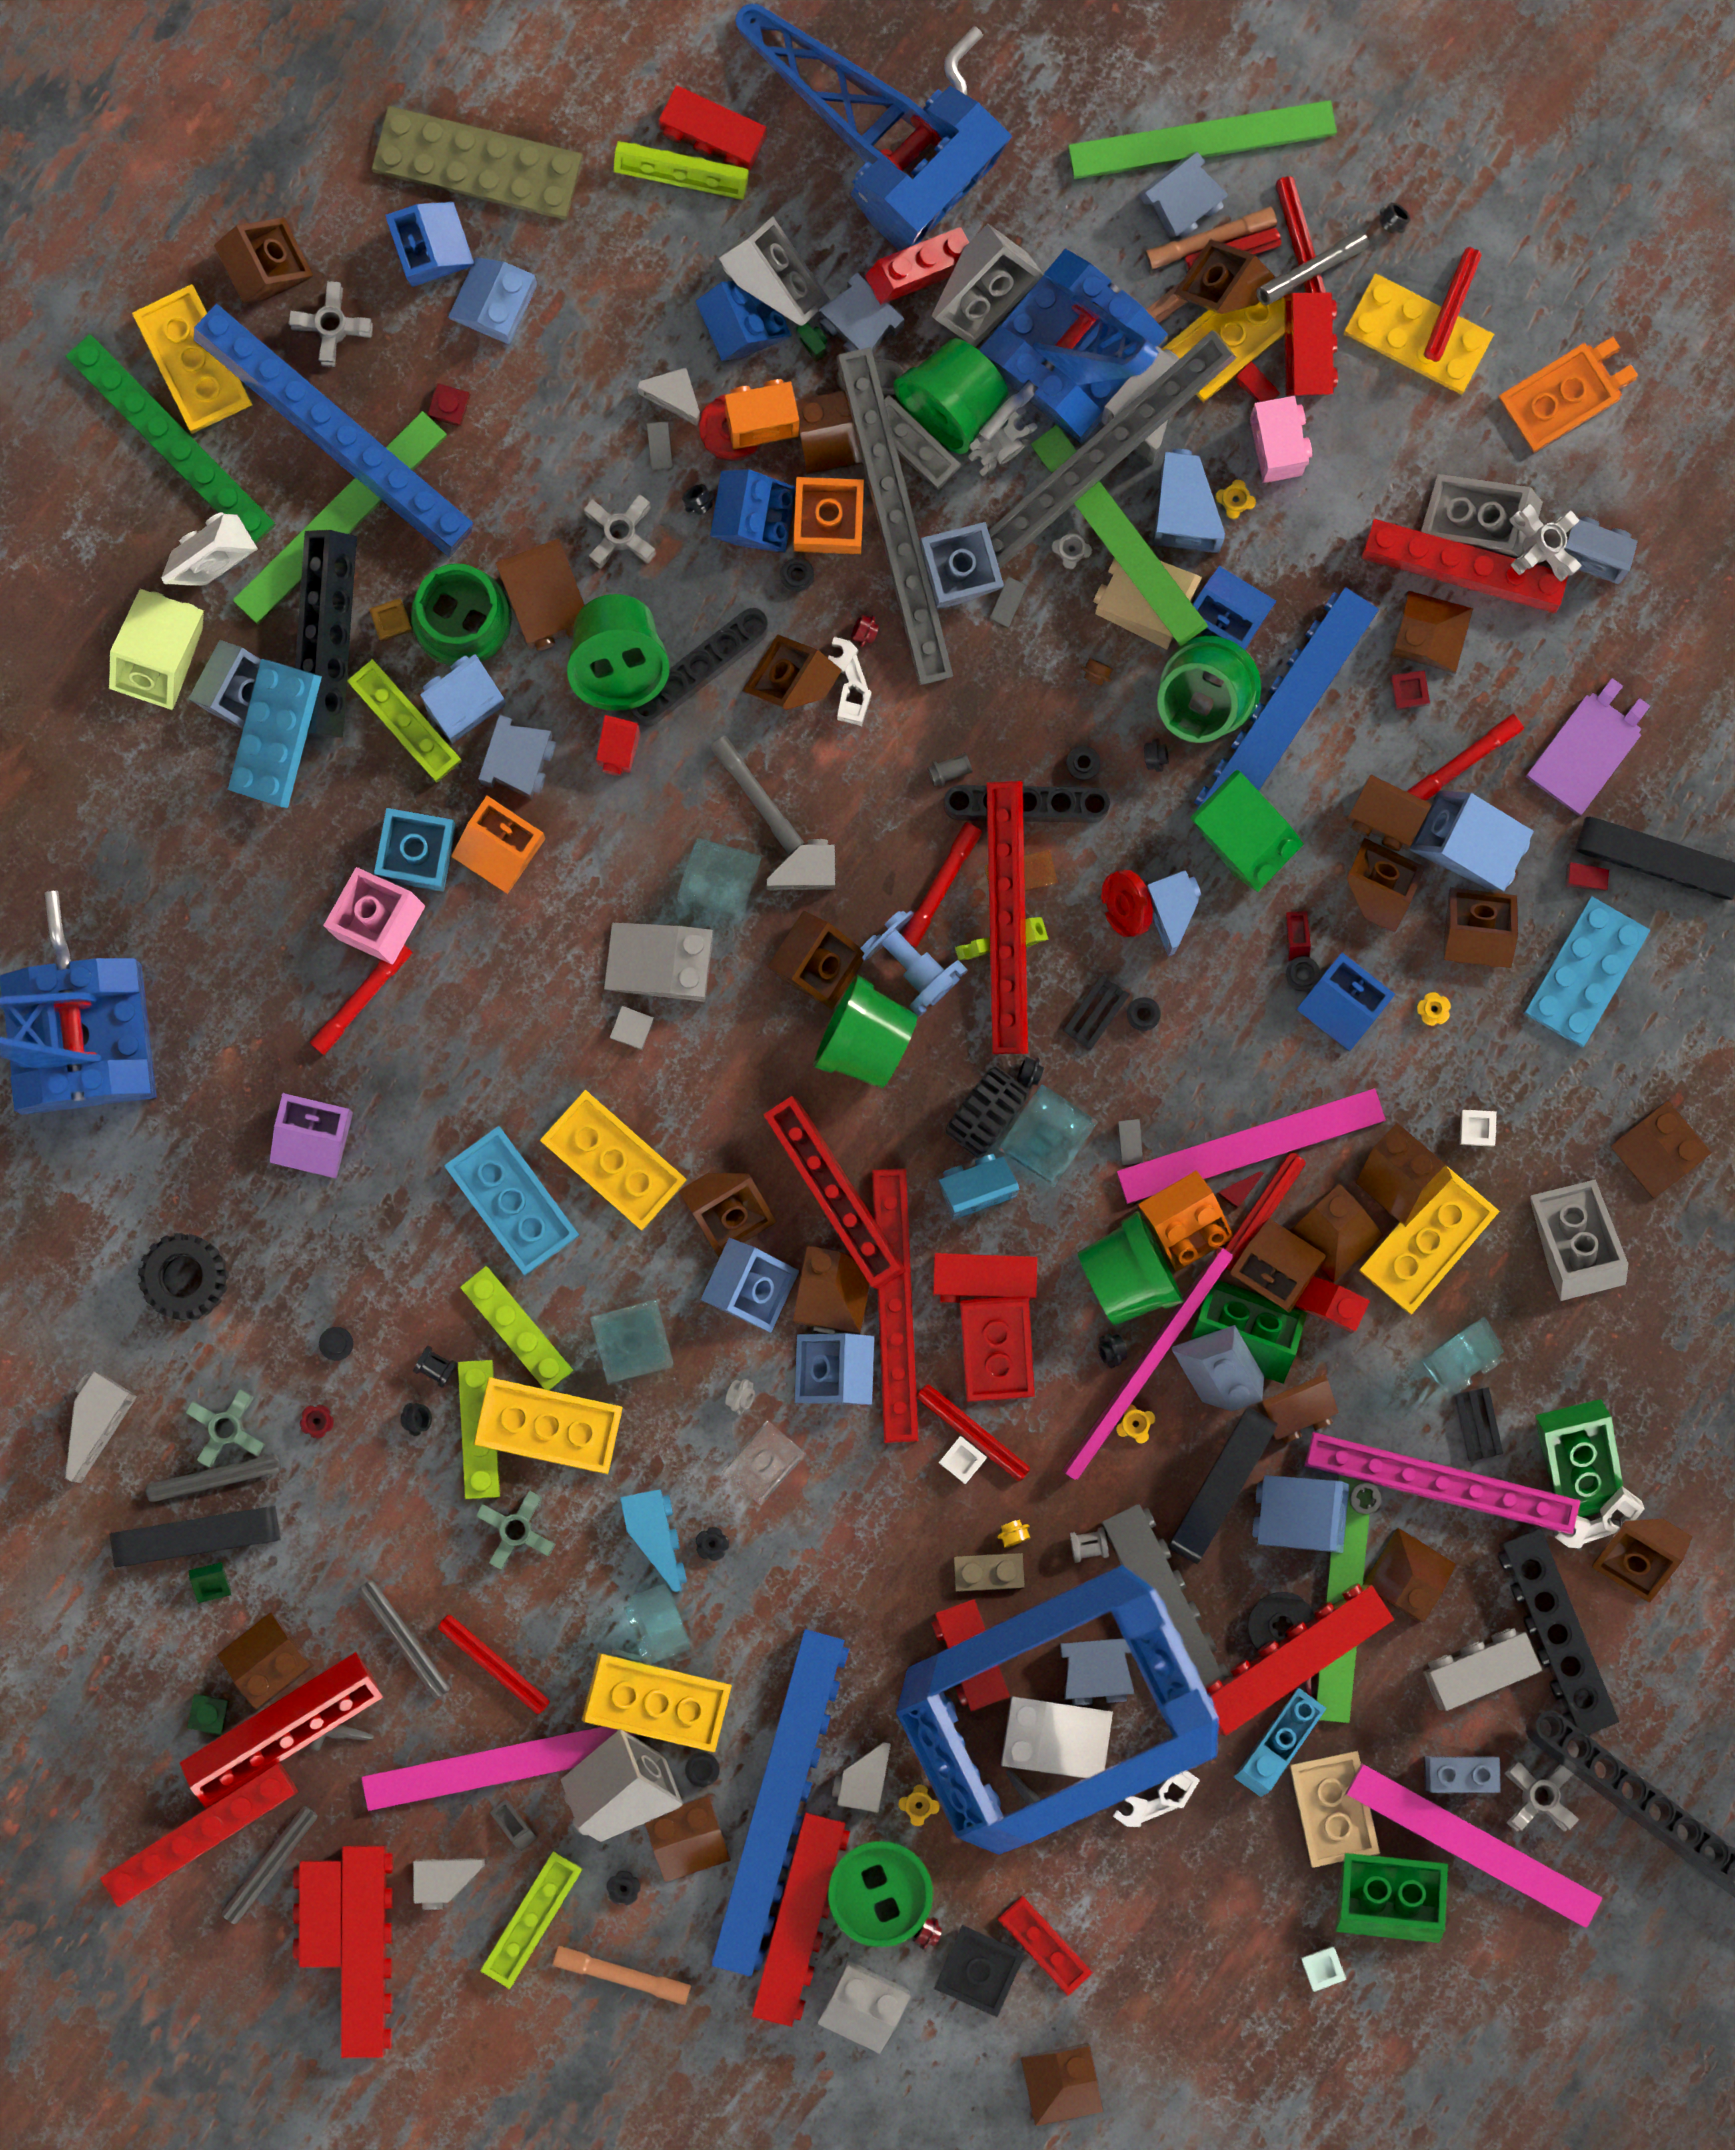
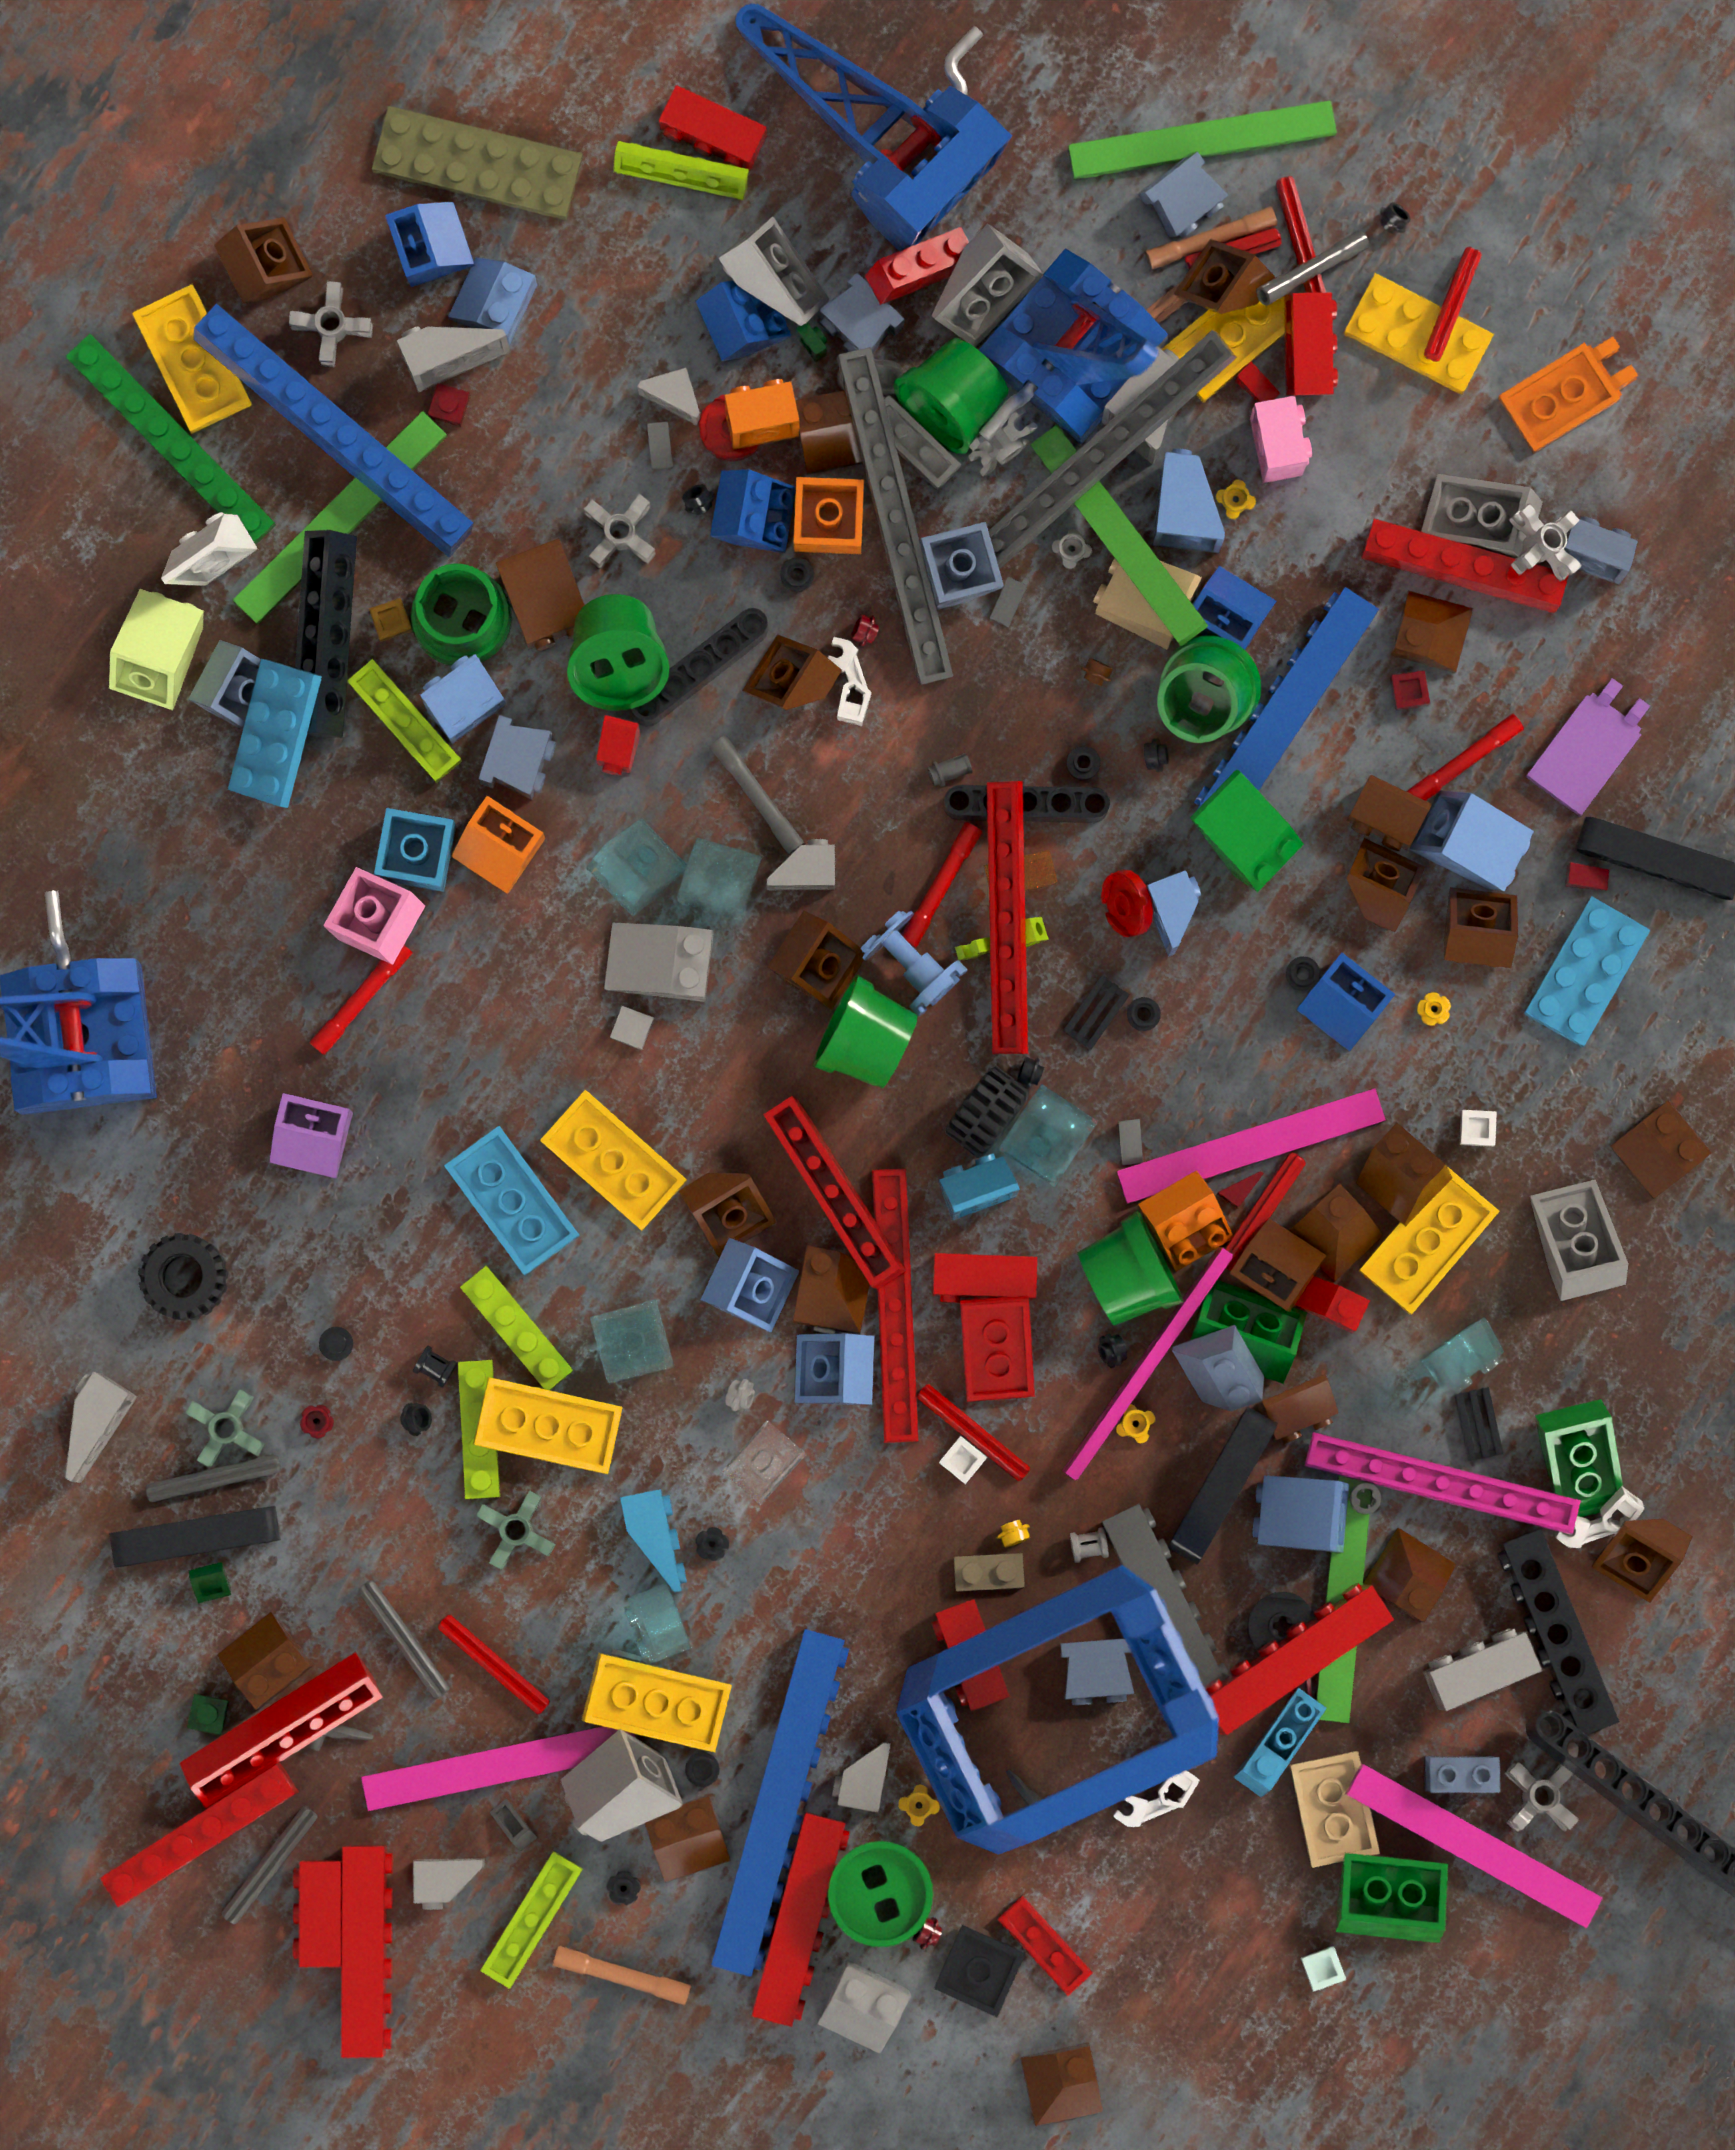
white slope [1001,1696,1113,1778] -> none
dark red piece [1286,911,1311,961] -> none
none -> light grey slope [397,327,510,392]
none -> clear light blue slope [586,818,688,916]

